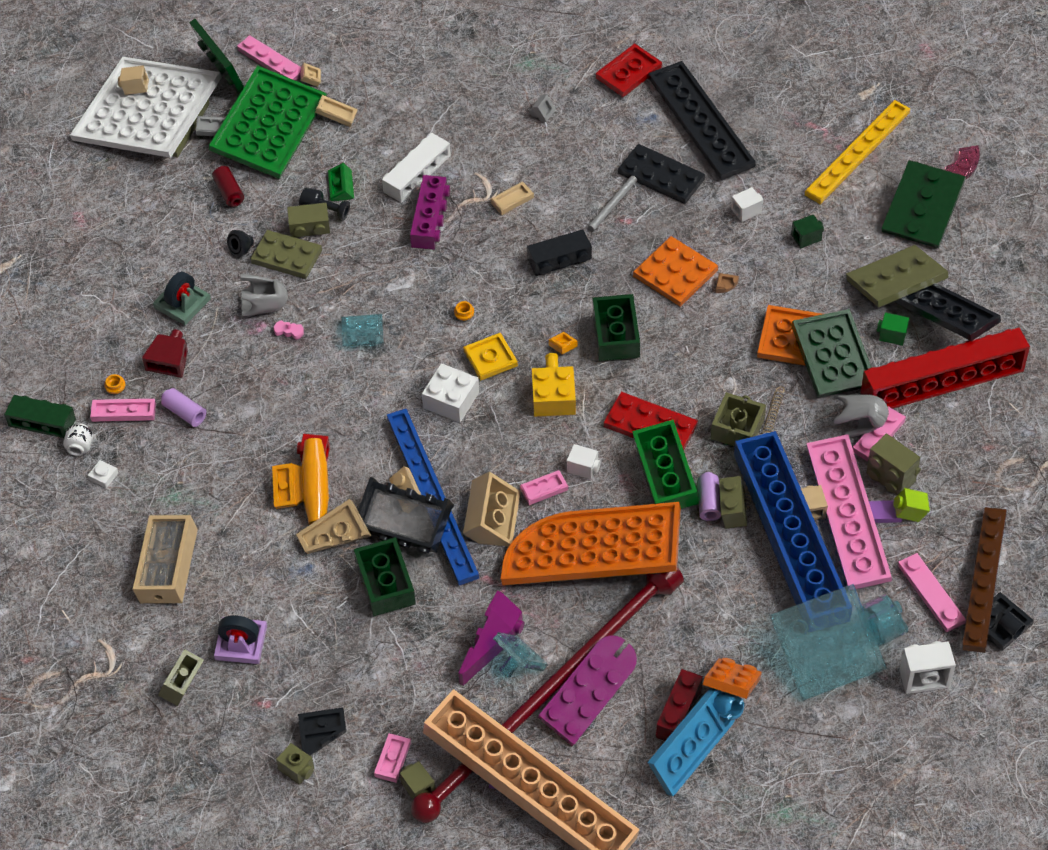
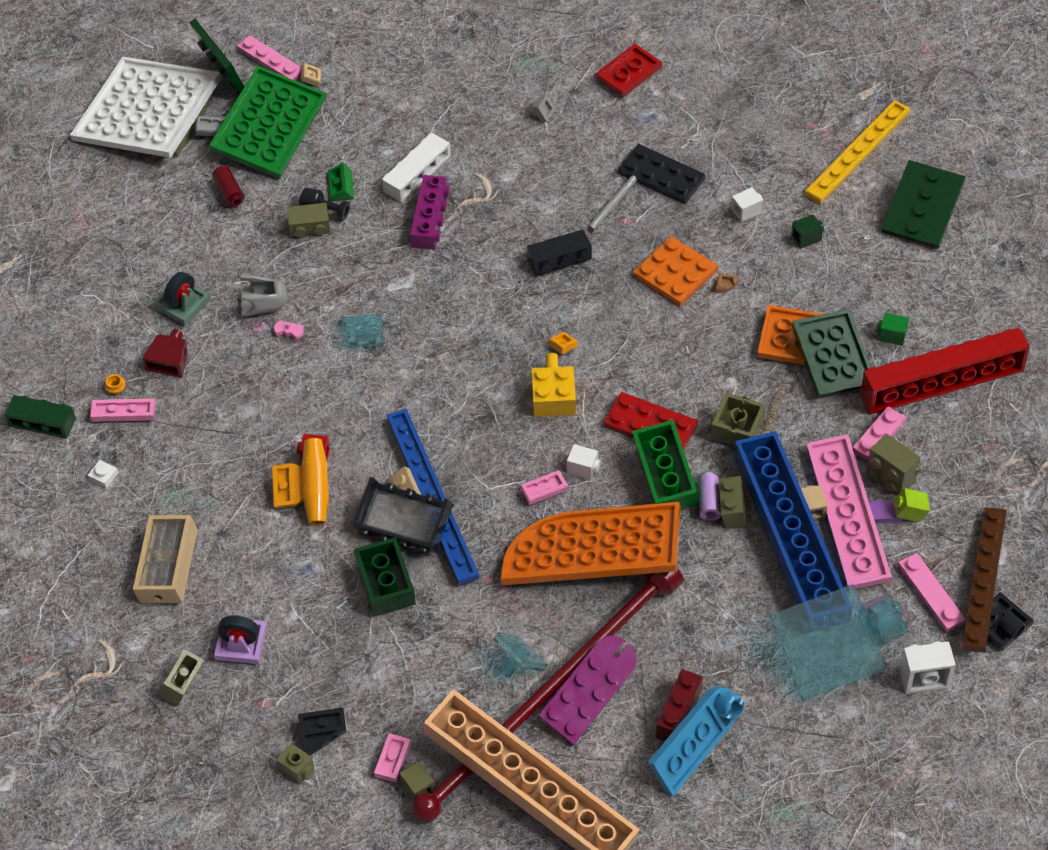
white head [63,424,93,456] -> none
tan brick [118,65,149,95] -> none
lavender brick [161,388,206,427] -> none
black brick [227,230,254,258] -> none
olive plate [251,230,322,279] -> none
tan wing [296,499,371,554] -> none
tan tile [315,95,358,127] -> none
white brick [422,363,479,423] -> none
light orange plate [454,301,474,321] -> none
magenta wedge [458,590,525,686] -> none
yellow plate [463,332,518,381] -> none
tan slope [463,471,521,547] -> none
tan tile [490,182,534,215] -> none
dark green brick [592,294,640,361] -> none
black plate [649,61,756,180] -> none
orange plate [703,658,762,699] -> none
light grey hair [834,395,889,438] -> none
olive plate [846,245,949,308] -> none
black plate [893,283,1001,341] -> none
clear pink tile [946,145,980,179] -> none

